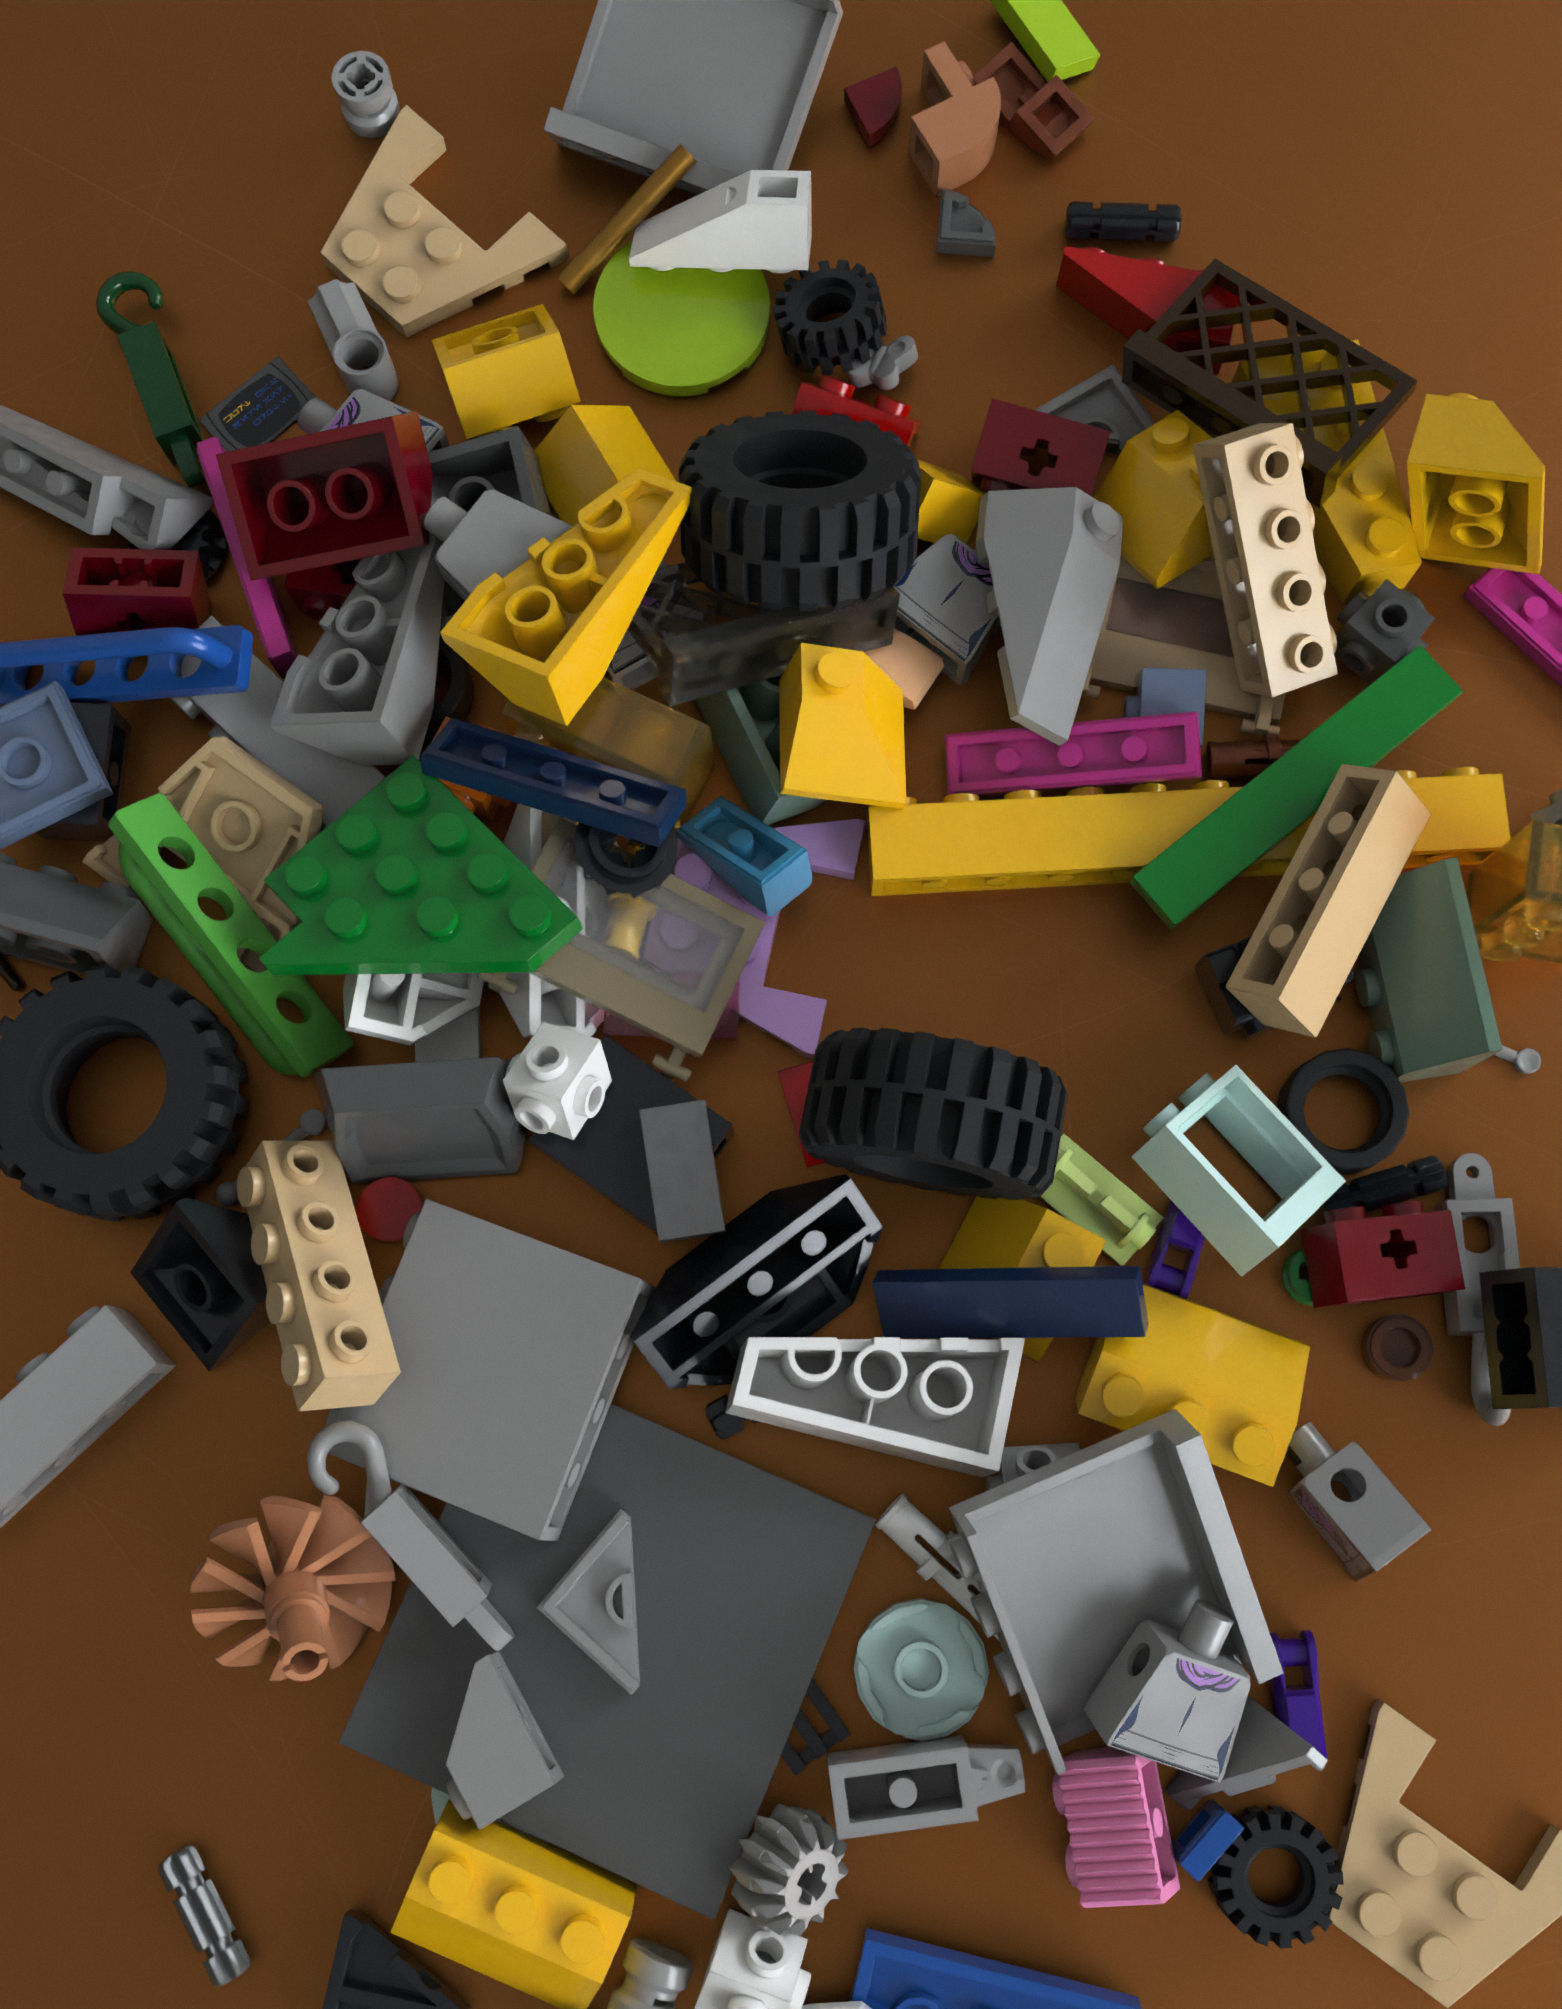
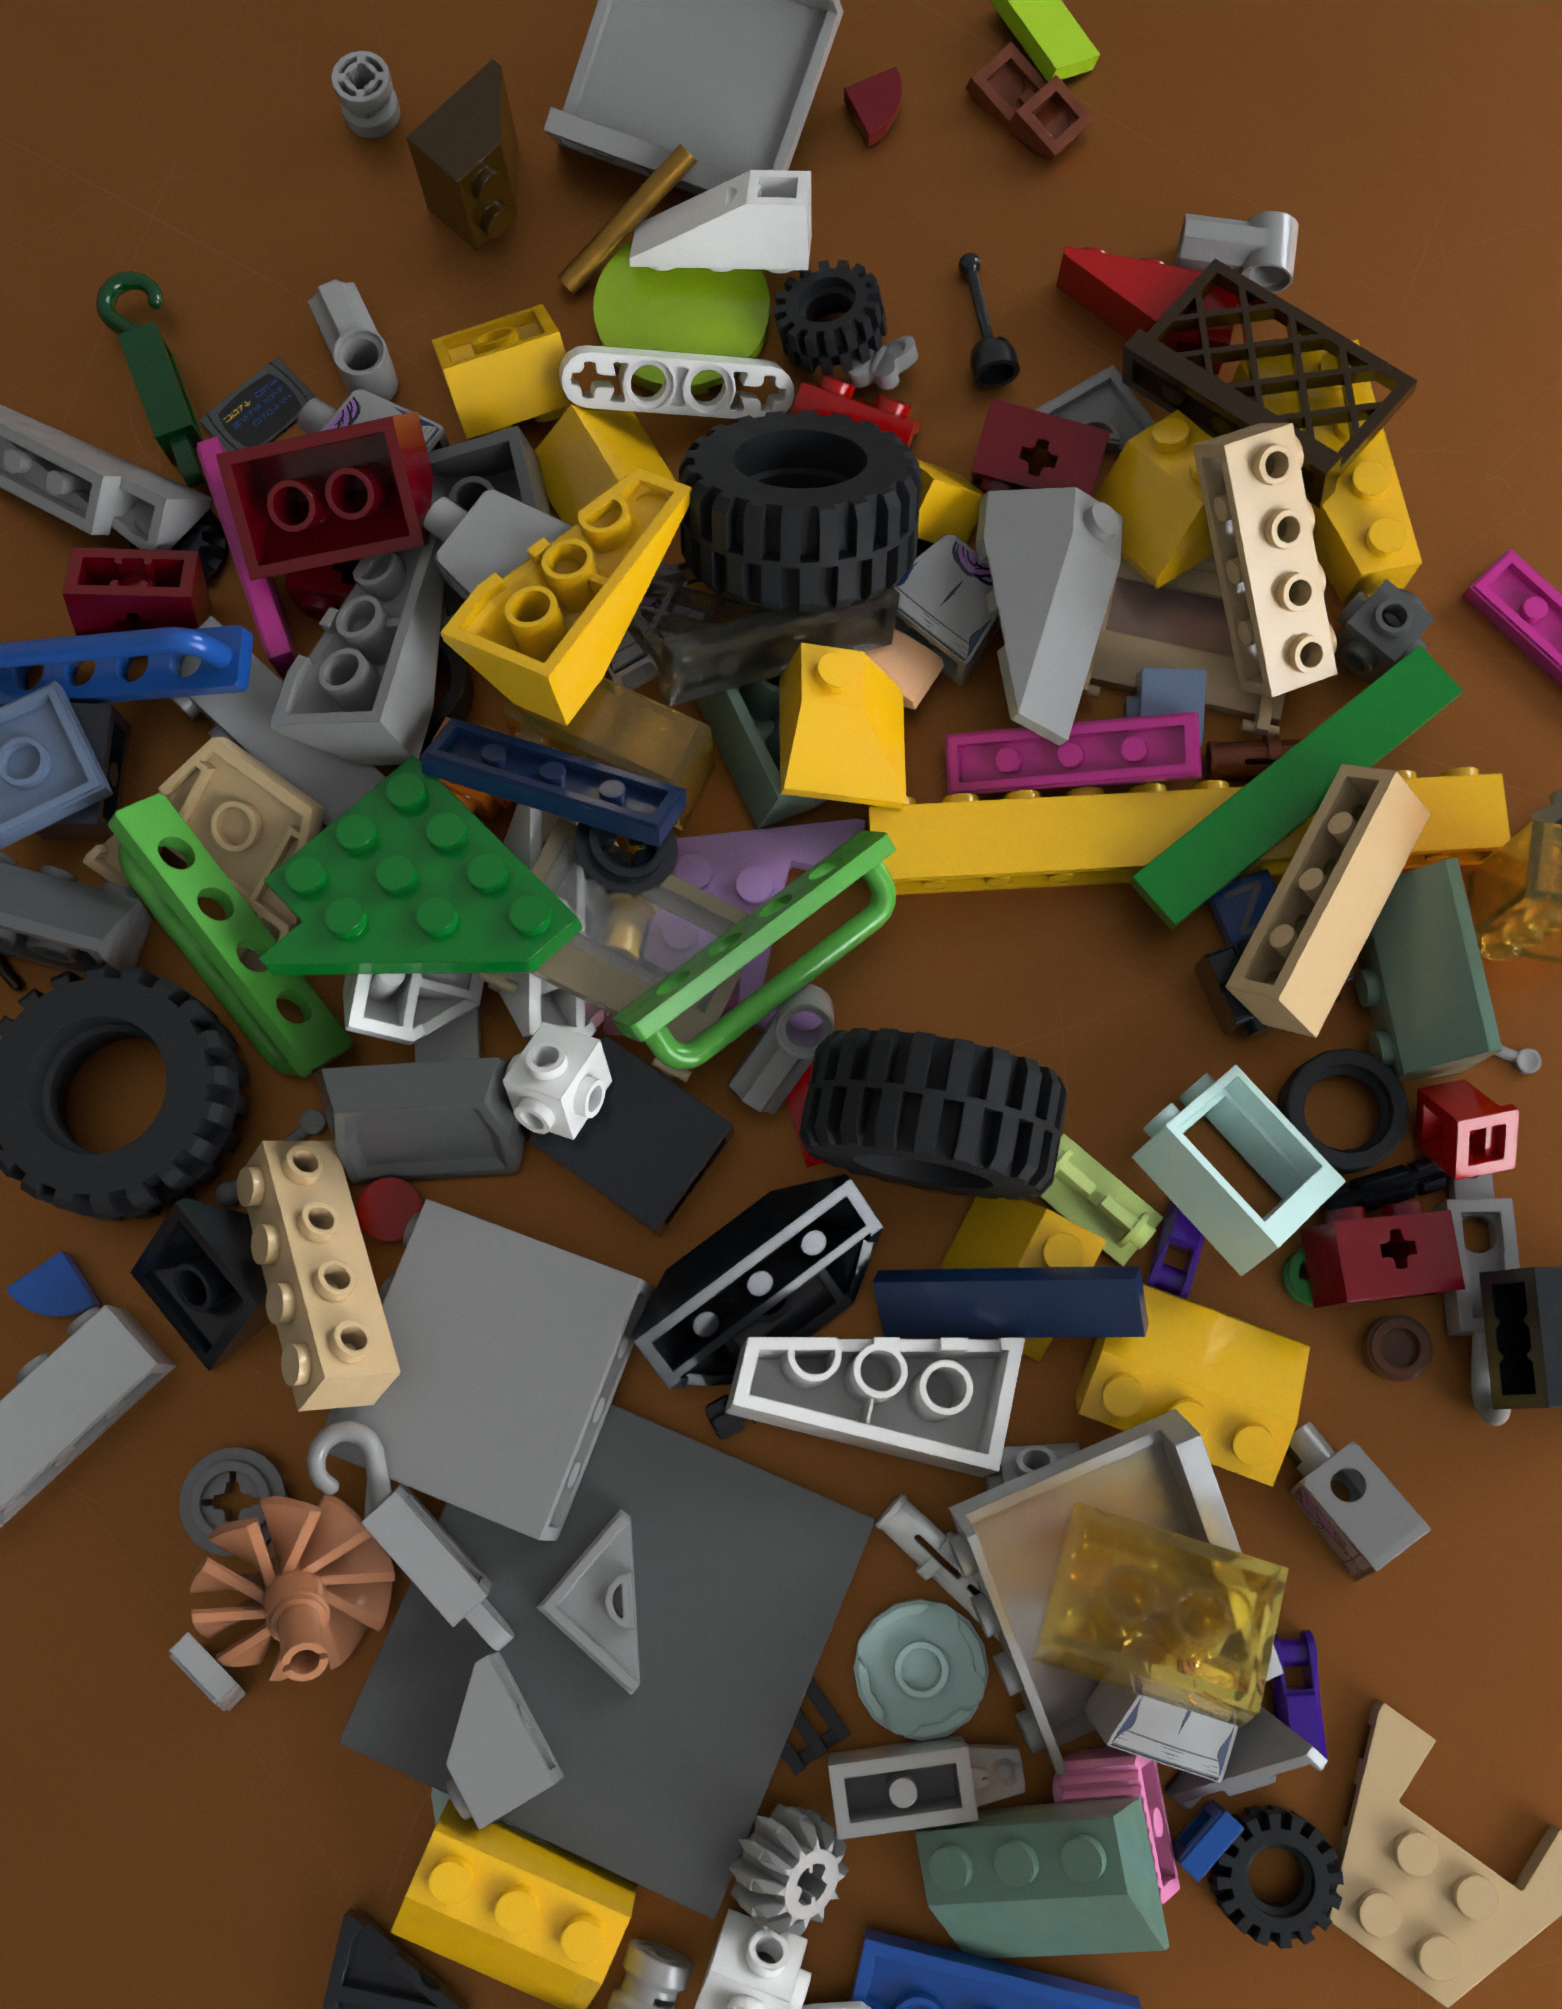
dark grey axle [158,1845,250,1987] -> none
tan wing [320,105,569,338] -> none
flat silver tile [639,1099,726,1243] -> none
dark azure slope [675,796,813,916] -> none
nougat brick [908,41,1001,197] -> none
dark grey tile [936,189,996,257] -> none
black axle [1065,201,1182,241] -> none
yellow slope [1407,393,1545,574] -> none
none -> blue tile [6,1251,102,1317]
none -> light grey tile [169,1632,247,1712]
none -> flat silver gear [179,1447,288,1557]
none -> dark brown slope [406,59,517,251]
none -> white beam [558,345,794,419]
none -> bright green piece [612,831,896,1069]
none -> light grey piece [728,984,834,1115]
none -> sand green slope [915,1796,1170,1959]
none -> black hinge [958,253,1020,389]
none -> clear yellow brick [1031,1502,1289,1727]
none -> light grey piece [1176,211,1299,293]
none -> blue tile [1208,869,1276,946]
none -> red brick [1415,1079,1519,1180]

